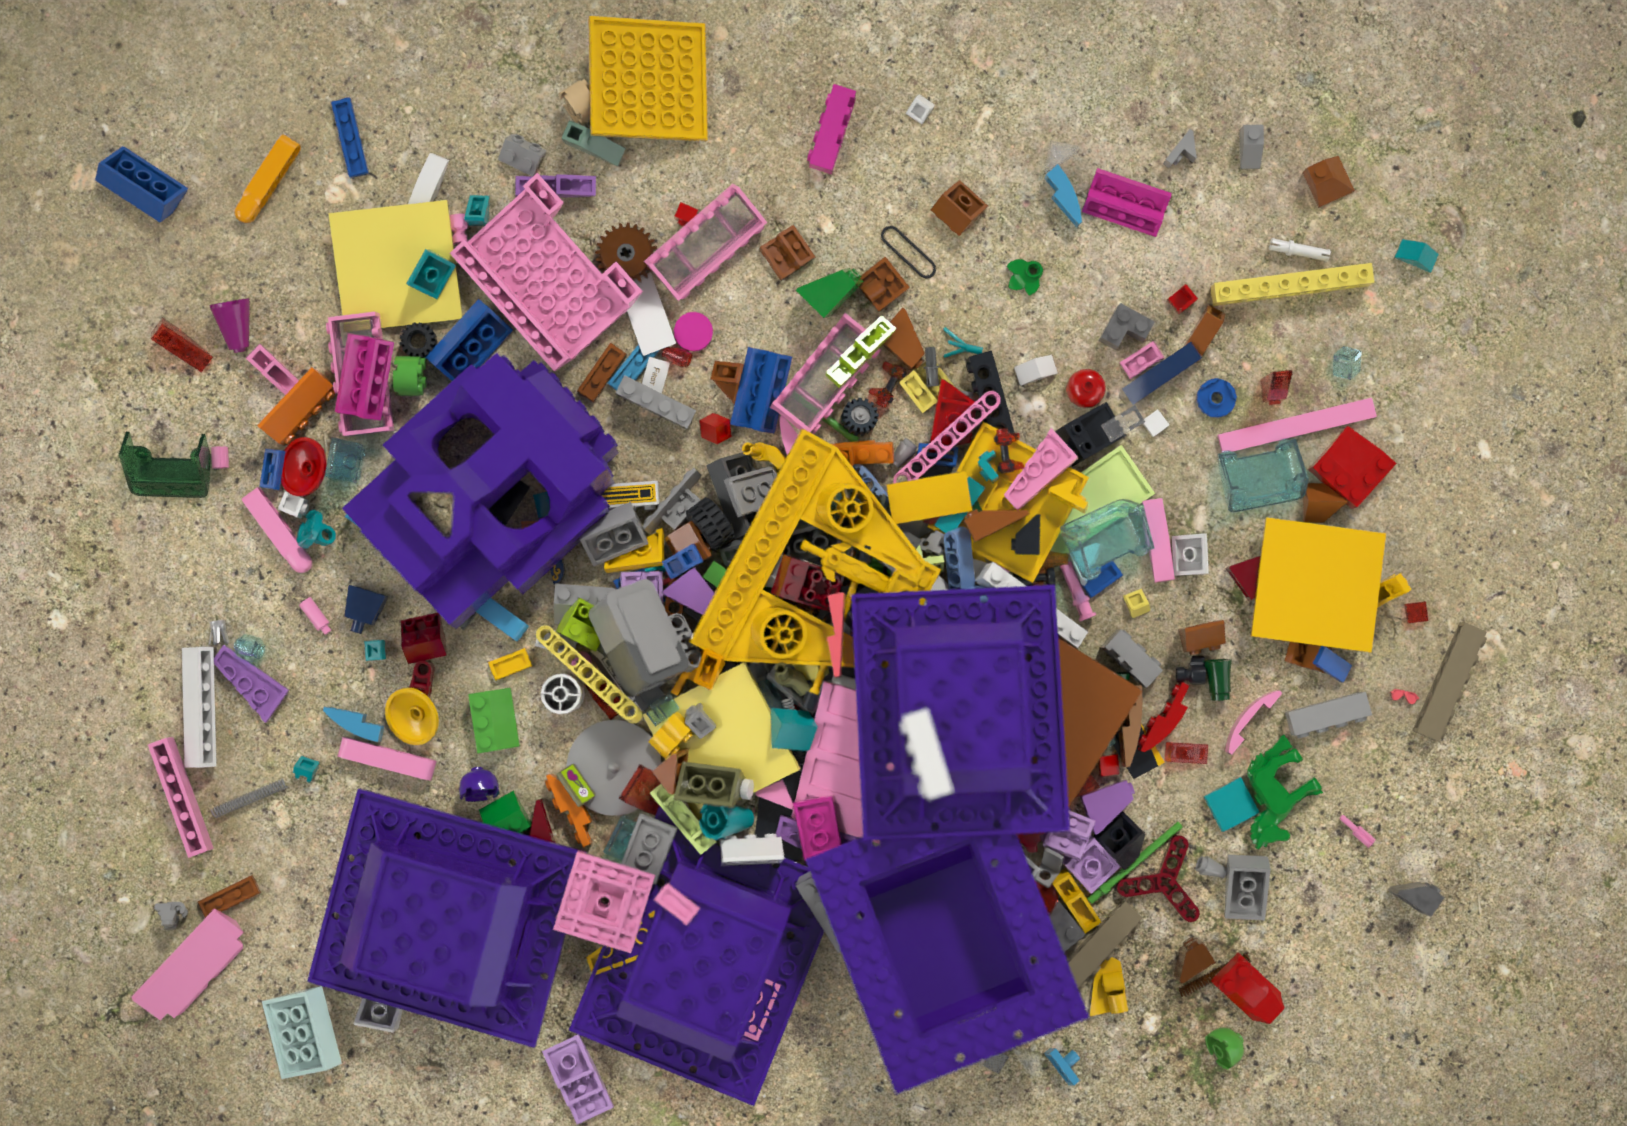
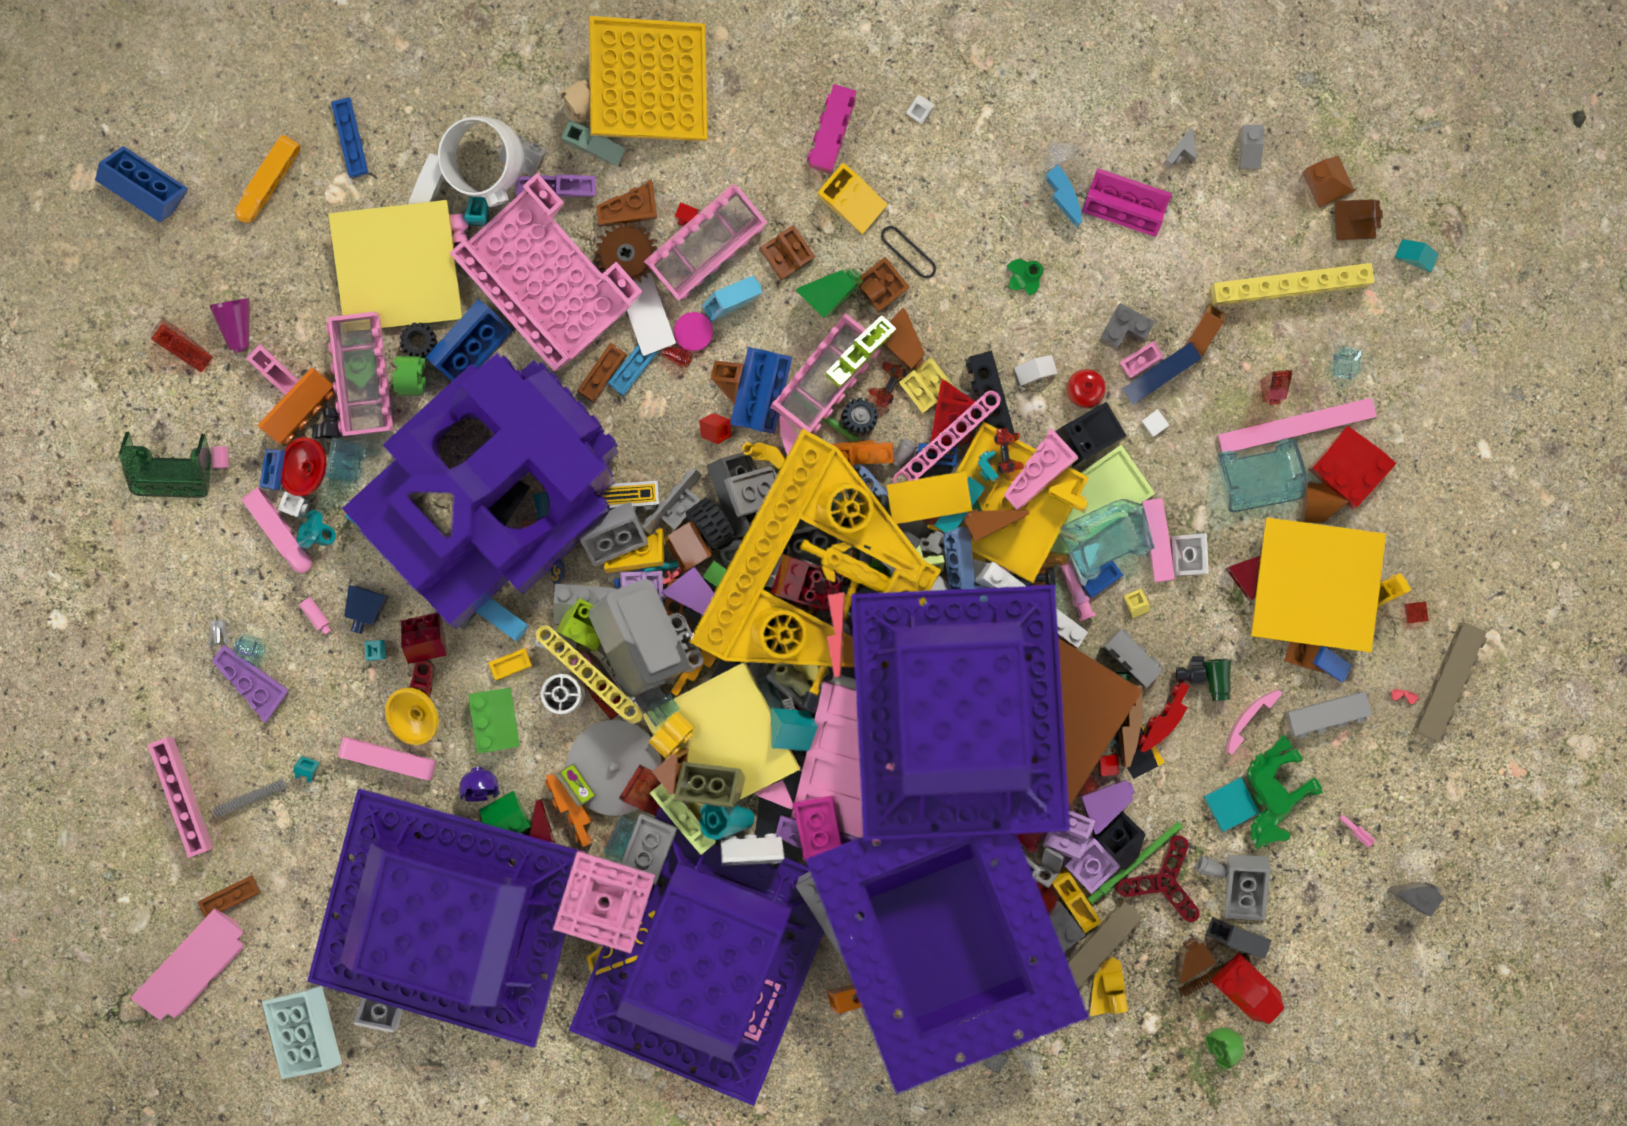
light grey piece [155,902,188,930] -> none
white brick [182,647,216,768] -> none
dark azure slope [323,707,385,742] -> none
dark pink slope [335,333,394,421] -> none
teal slope [406,249,456,299] -> none
lavender slope [542,1034,614,1124] -> none
light grey brick [615,375,696,429] -> none
white sticker [642,357,670,394] -> none
bright pink tile [654,883,700,925] -> none
blue slope [662,543,703,579] -> none
light grey bracket [685,703,716,739] -> none
light orange slope [693,648,725,690] -> none
white tile [740,779,754,800] -> none
white brick [900,709,953,800] -> none
dark grey axle [924,347,939,387] -> none
dark orange slope [930,180,988,236] -> none
teal plant [943,327,983,358] -> none
black slope [1011,514,1040,555] -> none
dark azure tile [1044,1048,1080,1086] -> none
clear slope [1101,405,1146,442] -> none
clear red slope [1165,742,1208,764] -> none
red panel [1167,284,1198,315] -> none
dark orange slope [1178,620,1226,655] -> none
blue tile [1196,378,1237,418] -> none
white pin [1269,238,1331,262] -> none
none -> black piece [312,408,340,439]
none -> white cylinder [438,116,524,207]
none -> dark orange wing [596,179,658,227]
none -> medium azure slope [702,275,763,322]
none -> yellow slope [817,163,888,235]
none -> orange torso [827,984,862,1014]
none -> black slope [1206,917,1272,959]
none -> reddish brown plate [1334,199,1383,241]

